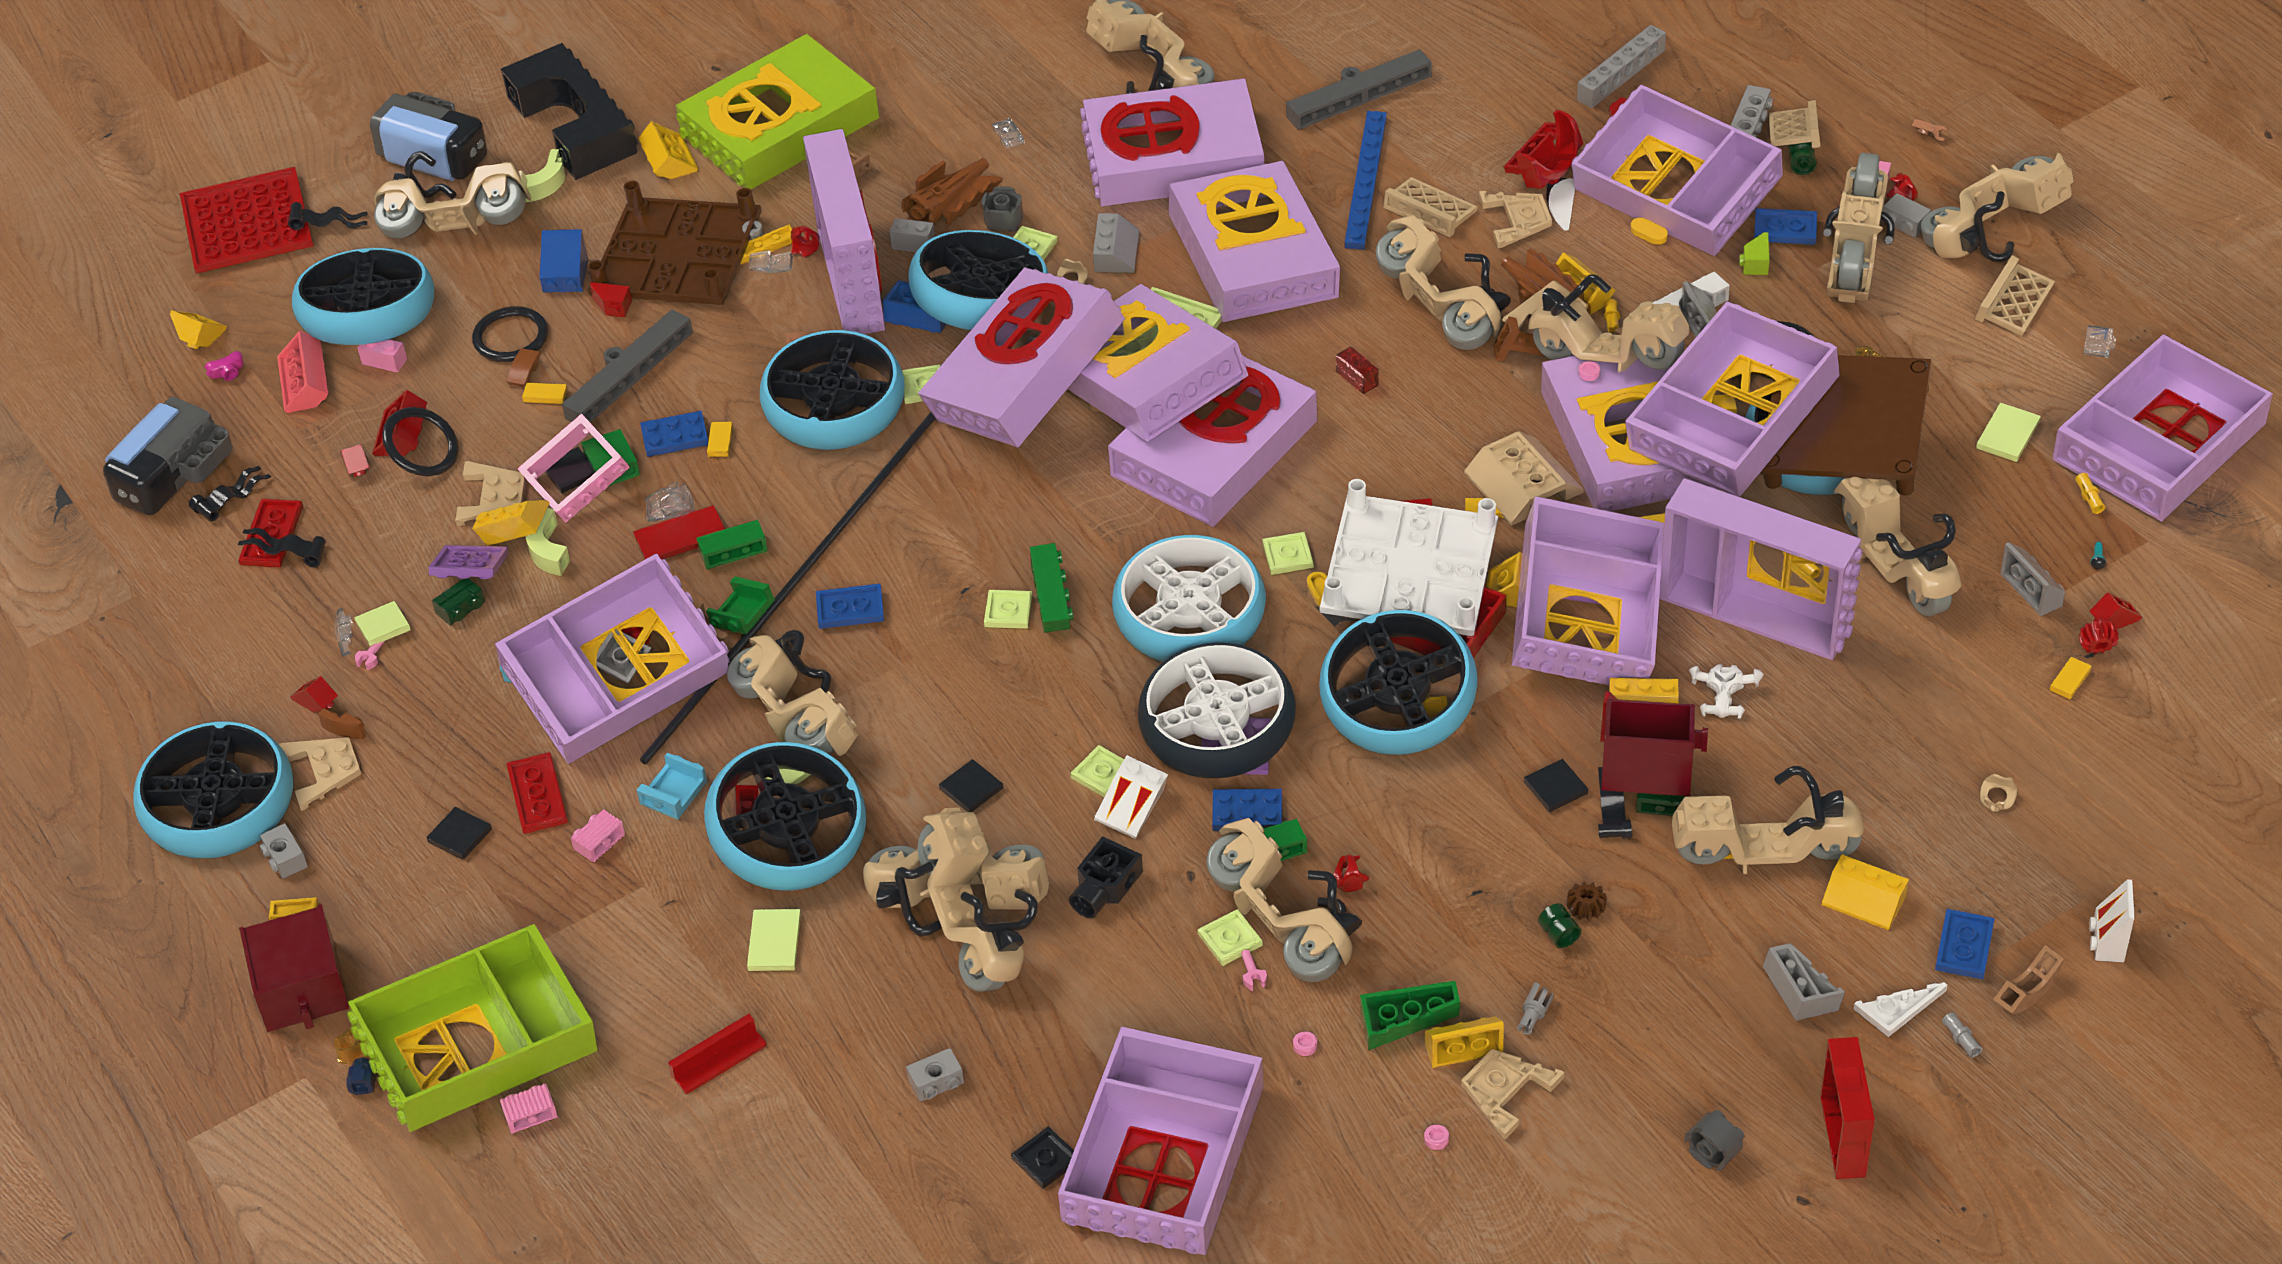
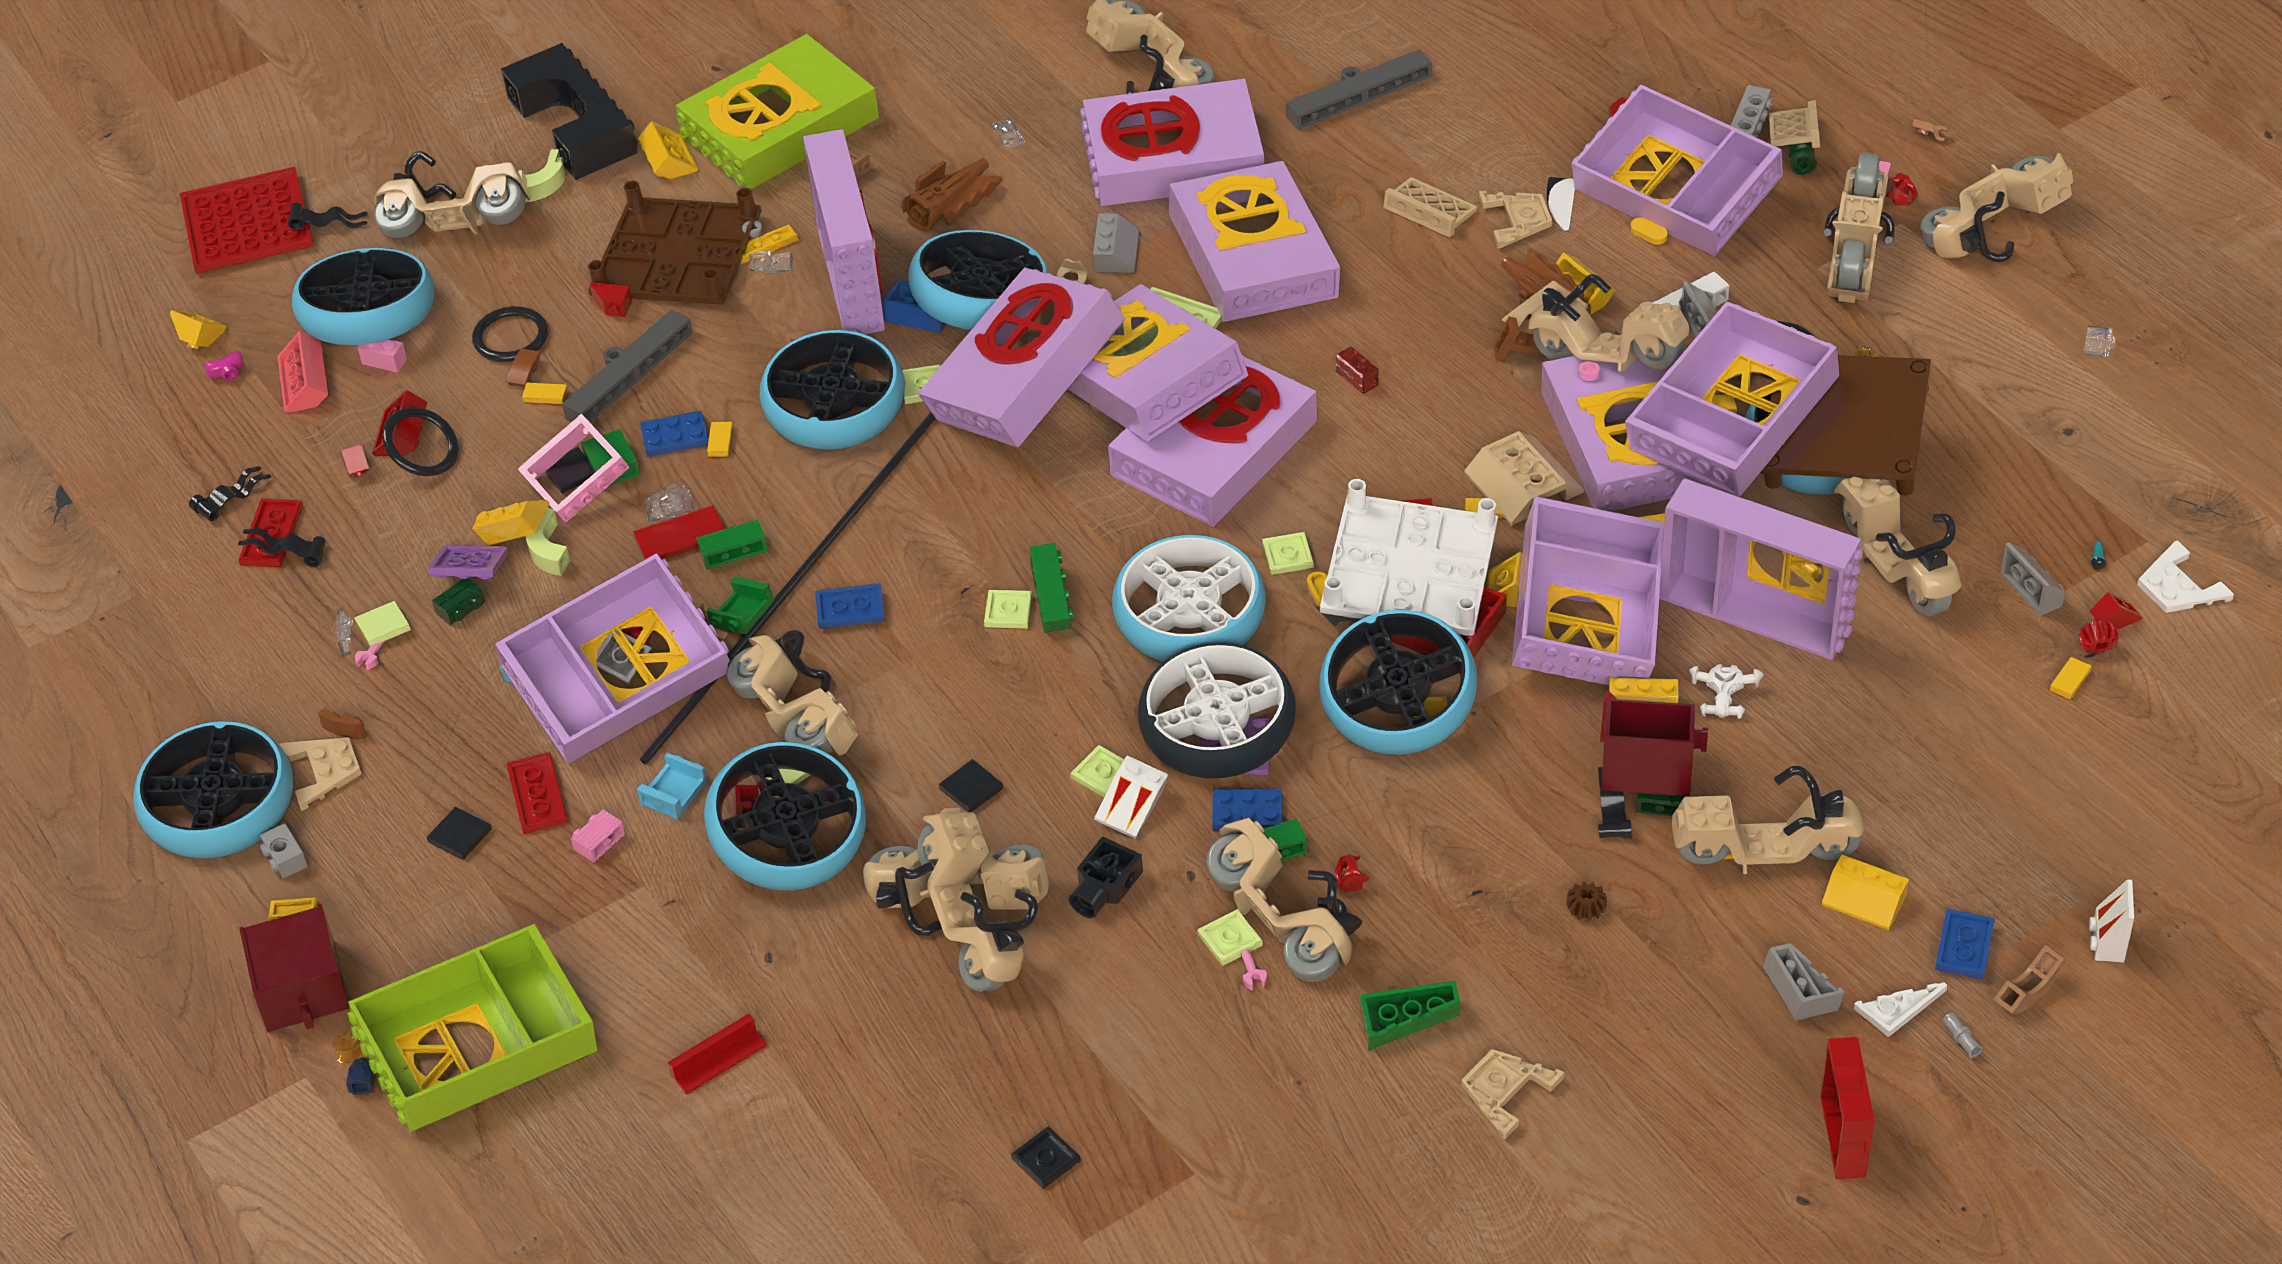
piece [103,396,233,515] -> none
red slope [290,676,338,713] -> none
piece [370,92,487,181] -> none
tan wing [455,461,526,526] -> none
bright pink brick [500,1084,558,1134] -> none
blue slope [540,229,588,293] -> none
yellowish green tile [747,909,801,971] -> none
red piece [791,226,820,258] -> none
light grey brick [890,218,935,252] -> none
light grey brick [906,1048,964,1102] -> none
dark grey brick [982,186,1023,232] -> none
yellowish green tile [1013,226,1058,261] -> none
lavender panel [1058,1027,1264,1255] -> none
bright pink tile [1293,1032,1317,1056] -> none
blue plate [1345,111,1387,250] -> none
piece [1376,215,1511,350] -> none
bright pink tile [1424,1125,1449,1150] -> none
yellow slope [1425,1016,1504,1068] -> none
red piece [1503,110,1584,189] -> none
light grey arm [1517,982,1555,1035] -> none
black tile [1524,759,1588,812] -> none
dark green wheel [1538,903,1582,949] -> none
light grey brick [1577,25,1666,108] -> none
yellow axle [1604,299,1620,333] -> none
dark grey brick [1684,1110,1745,1171] -> none
lime slope [1739,232,1769,275] -> none
blue plate [1754,208,1817,245] -> none
light grey brick [1881,193,1931,238] -> none
tan fence [1975,255,2055,336] -> none
yellowish green tile [1976,403,2041,462] -> none
tan piece [1980,774,2017,812] -> none
lavender panel [2052,334,2273,522] -> none
yellow pin [2075,473,2105,514] -> none
none -> white wing [2137,540,2234,613]

